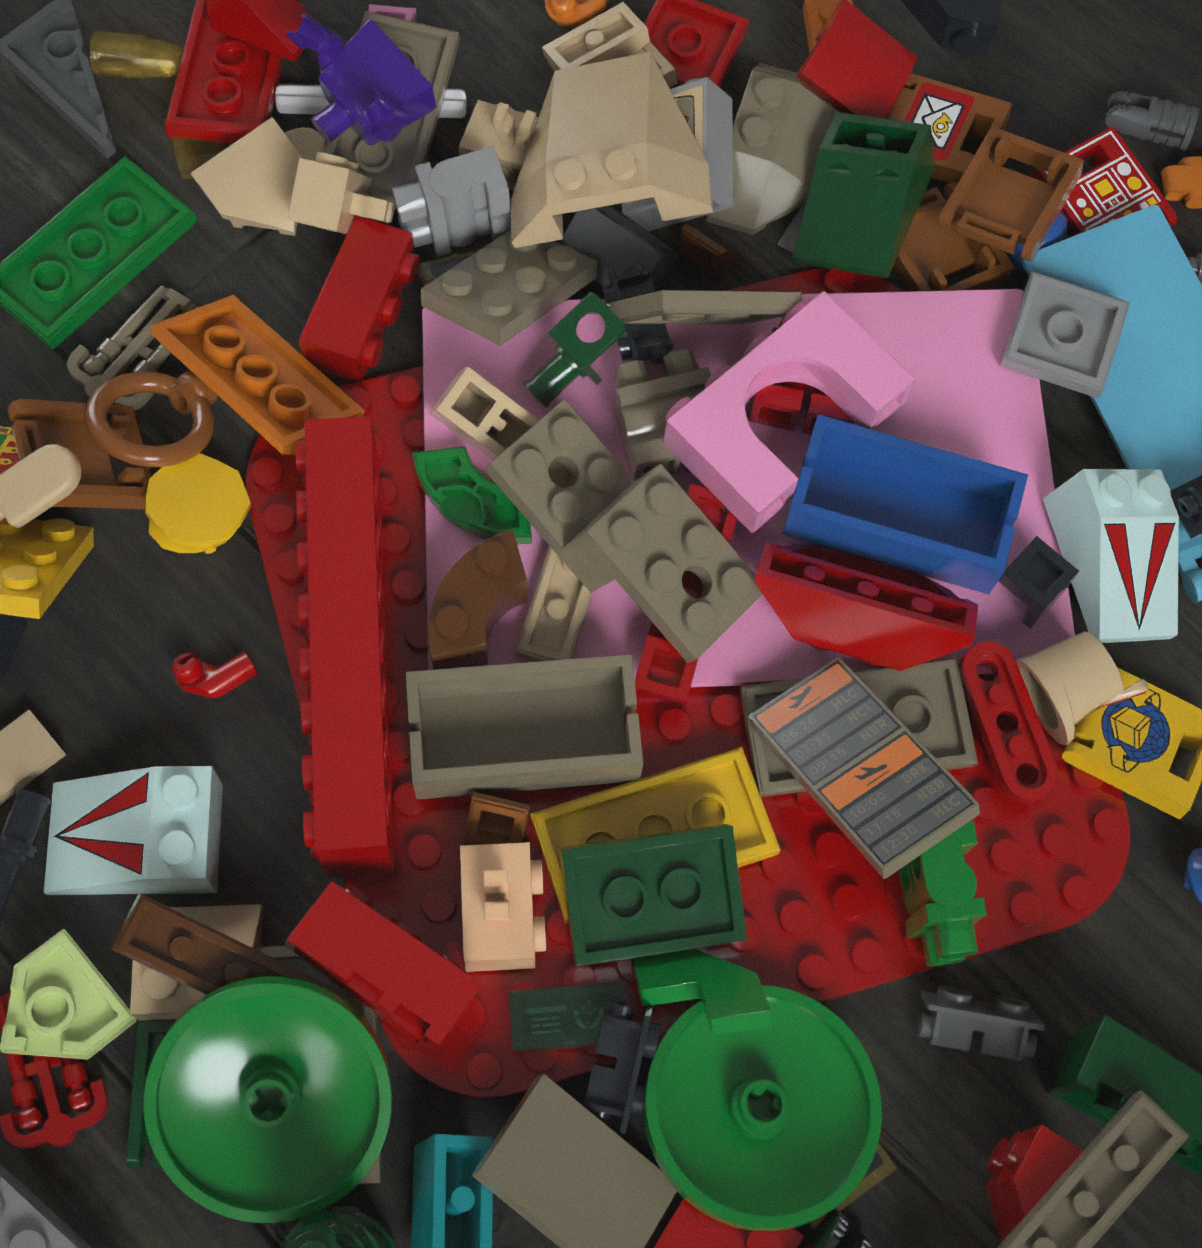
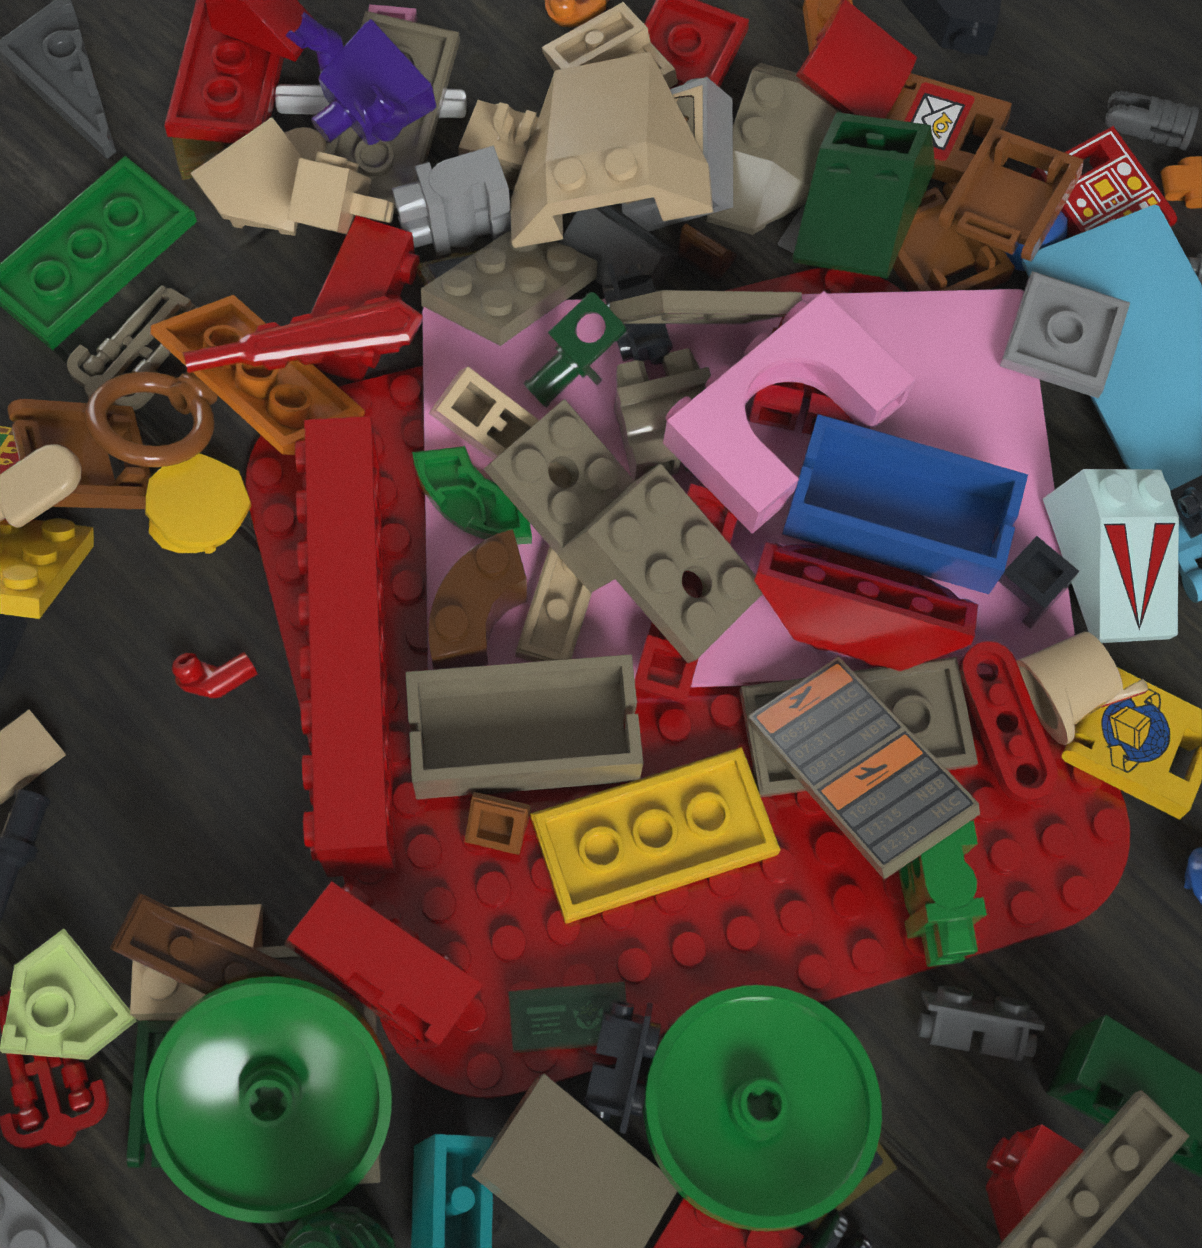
light aqua slope [44,766,223,895] -> none
clear yellow hinge [90,31,184,80] -> none
light nougat brick [460,842,546,972] -> none
dark green plate [559,824,747,966] -> none
green tile [632,949,771,1036] -> none
none -> red sword [183,296,423,373]

